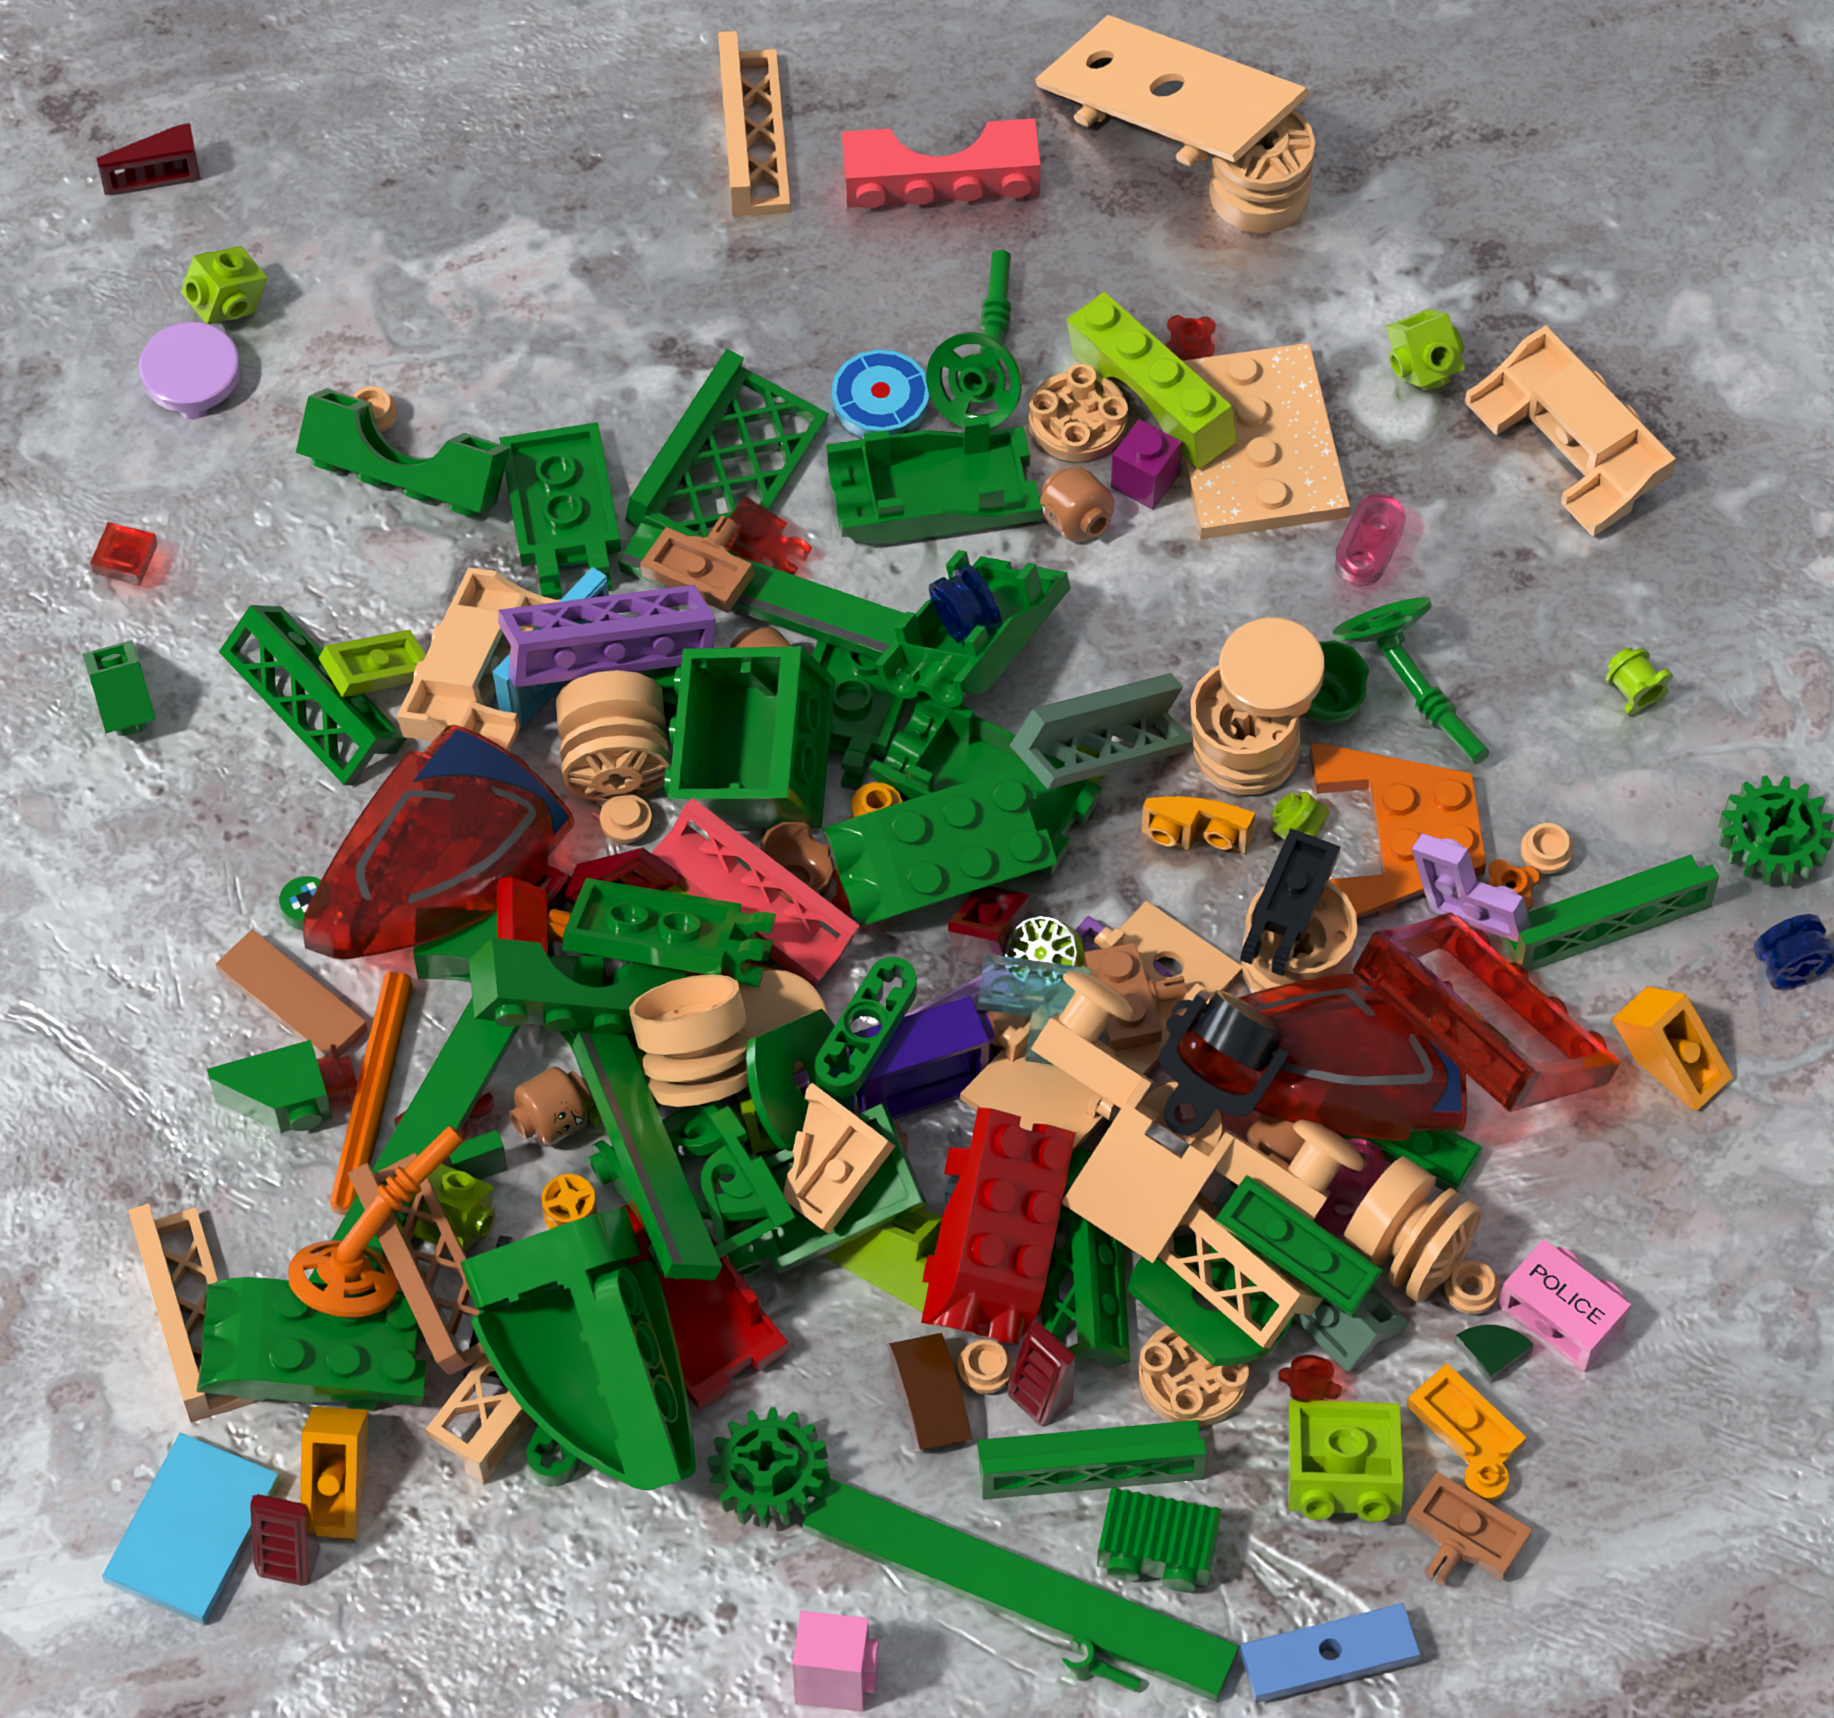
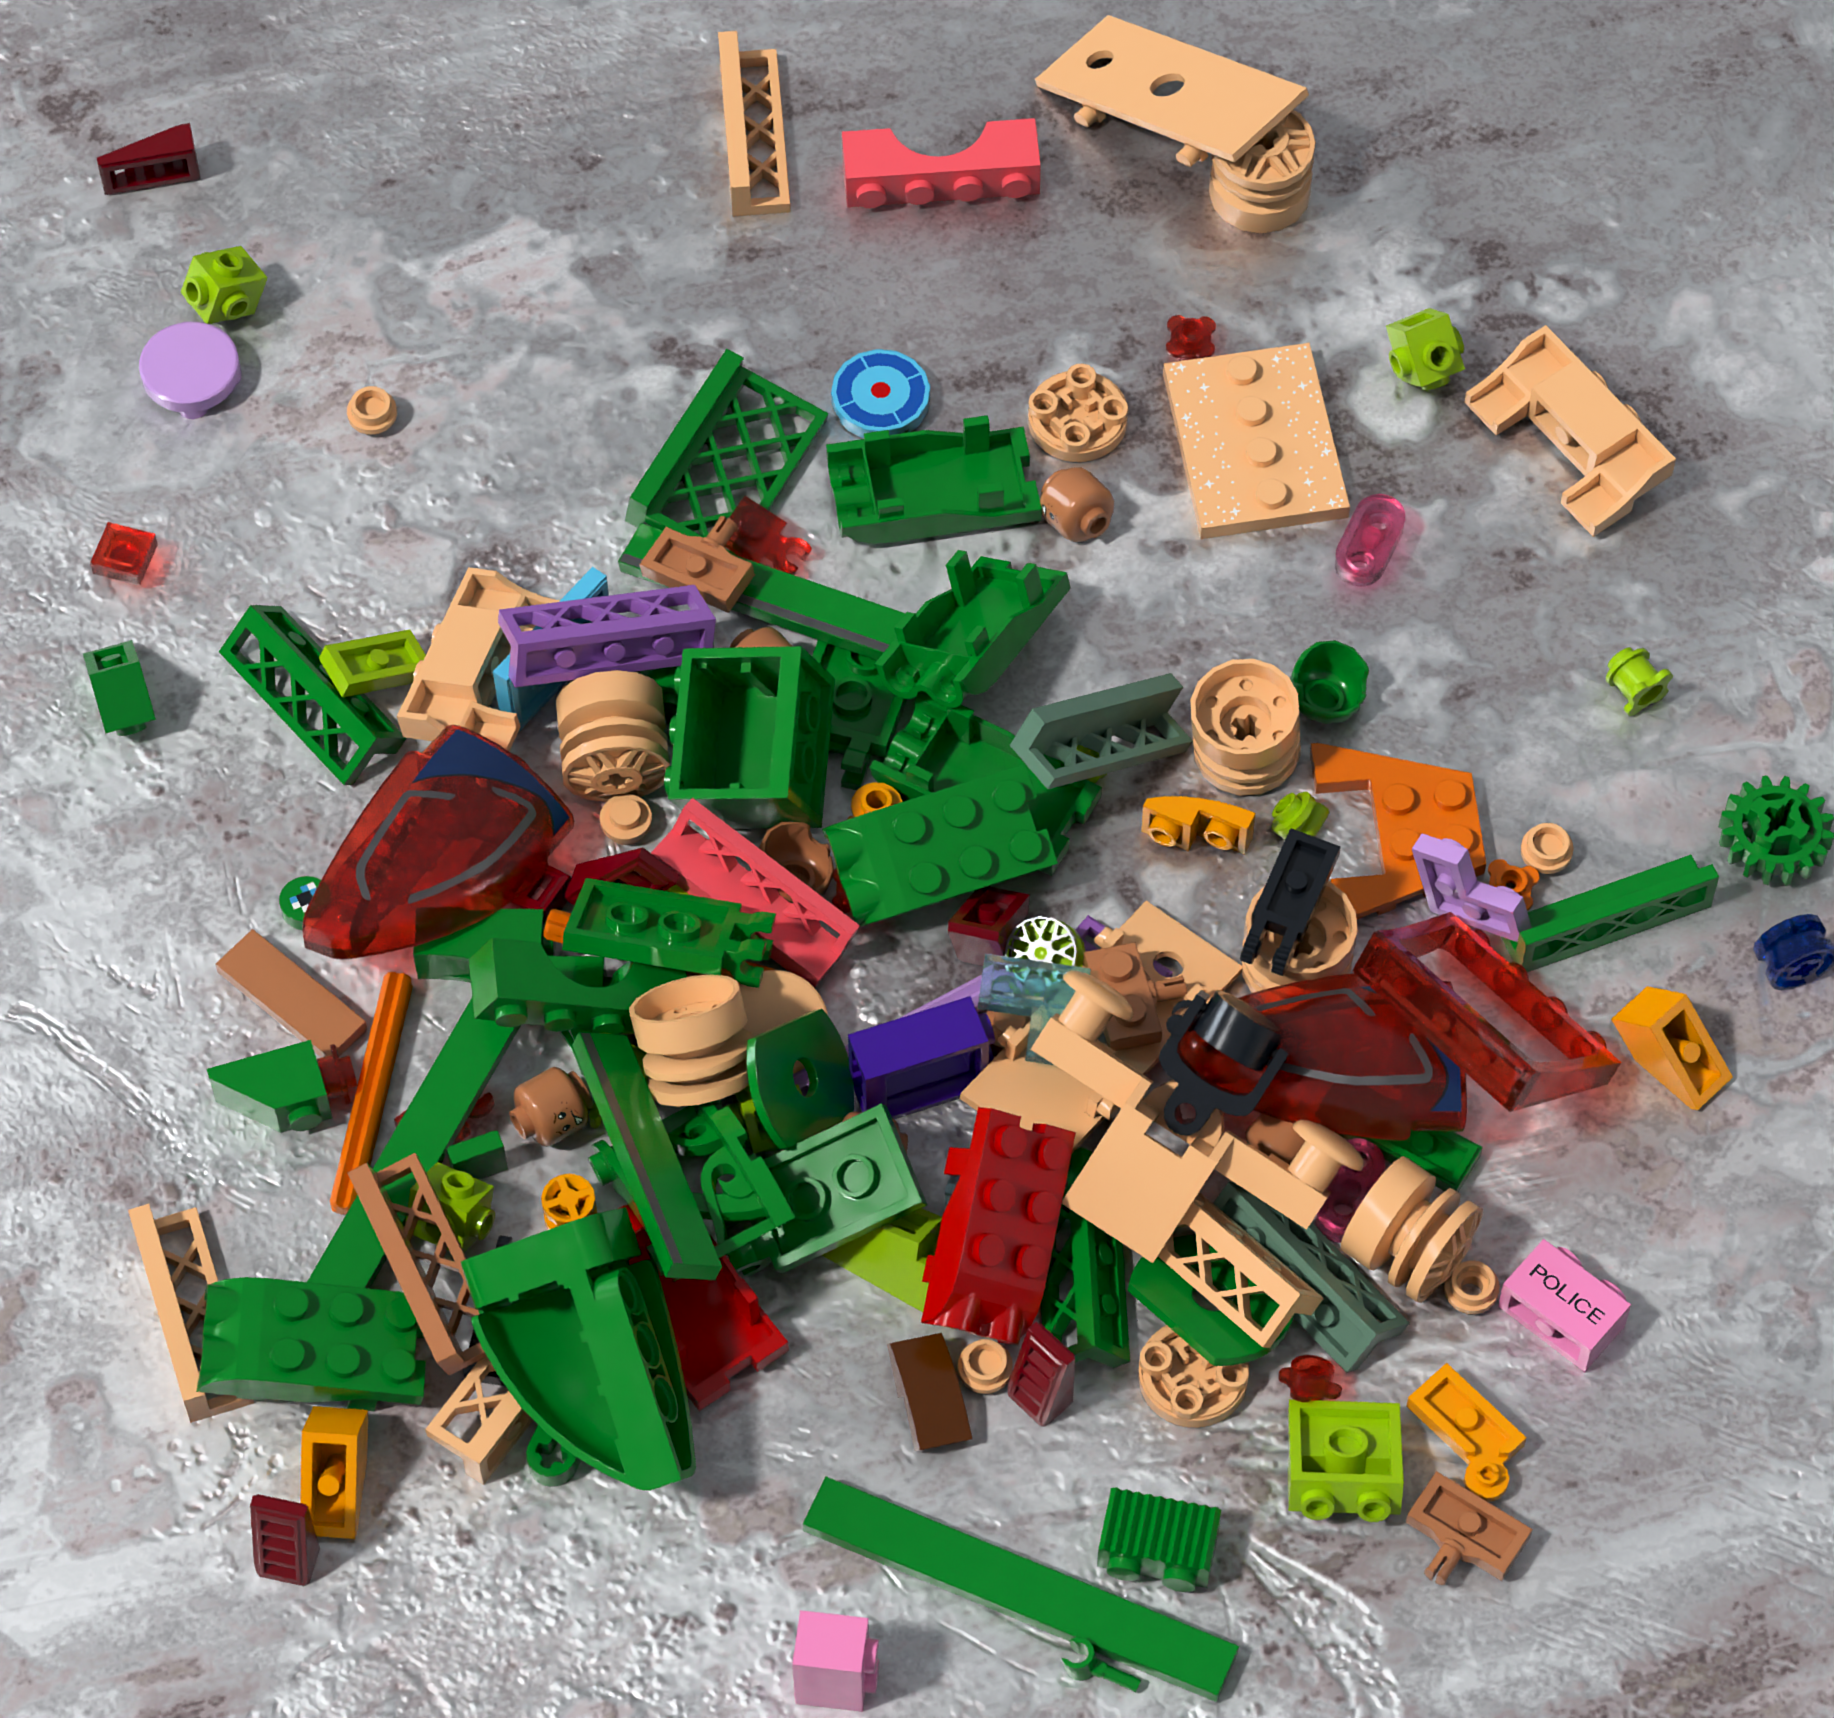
medium azure tile [102,1432,281,1625] -> none
orange dish [288,1125,465,1318] -> none
green arch [295,388,510,516] -> none
red tile [497,877,548,956] -> none
green tile [499,422,621,600] -> none
green gear [707,1407,830,1529] -> none
light nougat wing [783,1082,895,1234] -> none
green beam [815,957,917,1098] -> none
green dish [926,250,1022,428] -> none
clear blue wheel [929,564,1002,646] -> none
green fence [977,1420,1206,1500] -> none
lime arch [1066,291,1237,470] -> none
magenta brick [1111,419,1182,510] -> none
green tile [1214,1175,1383,1317] -> none
light nougat tile [1219,617,1325,717] -> none
medium blue tile [1239,1603,1420,1703] -> none
green dish [1333,597,1489,764] -> none
dark green tile [1454,1325,1534,1382] -> none

